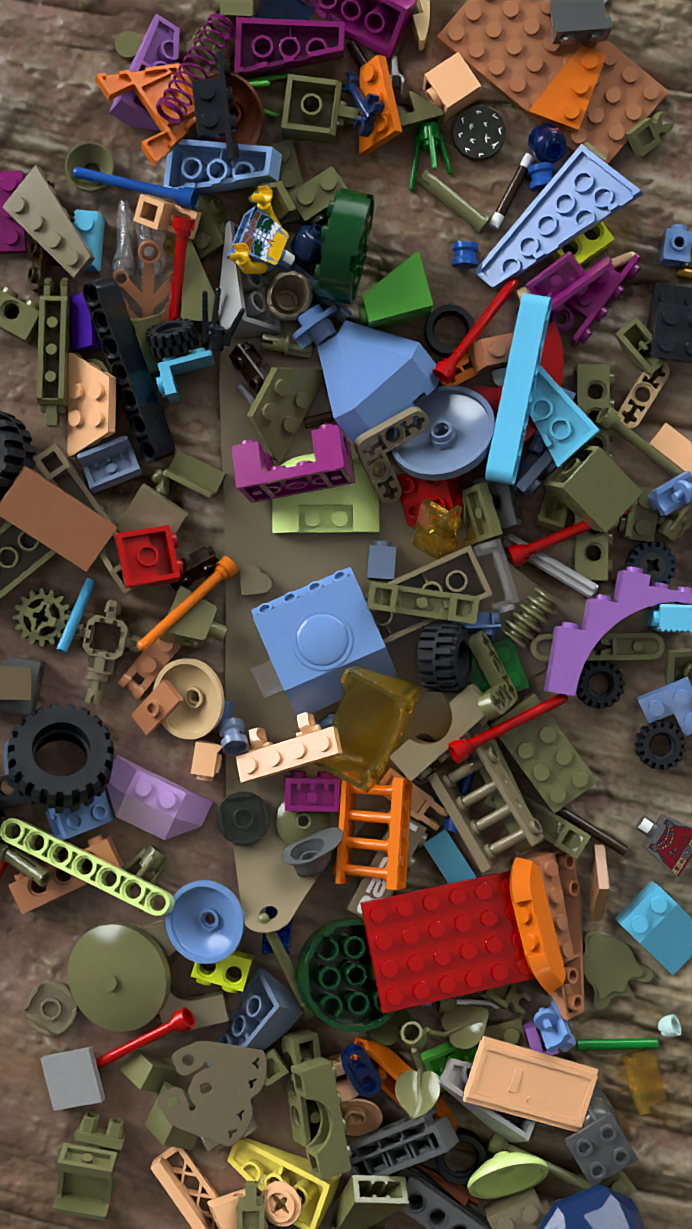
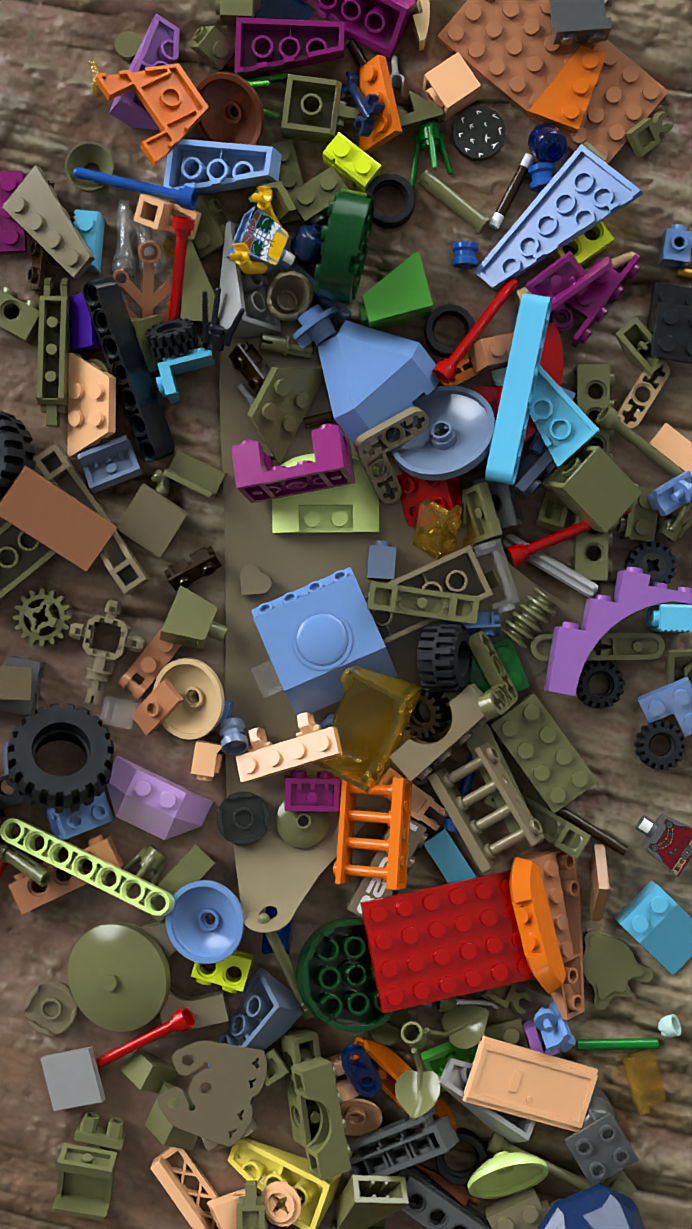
dark azure bar [56,578,96,654] -> none
red plate [115,525,183,589] -> none
orange piece [137,556,239,651] -> none
magenta piece [156,14,235,124] -> none
black bracket [192,50,240,168] -> none
dark grey piece [282,827,343,877] -> none
red piece [448,693,568,763] -> none
none -> clear yellow hand [89,60,99,98]
none -> clear panel [100,695,140,729]
none -> olive slope [149,845,215,922]
none -> neon yellow brick [322,132,382,193]
none -> black tyre [365,173,415,229]
none -> black tyre [399,687,452,738]
none -> olive piece [484,570,501,589]

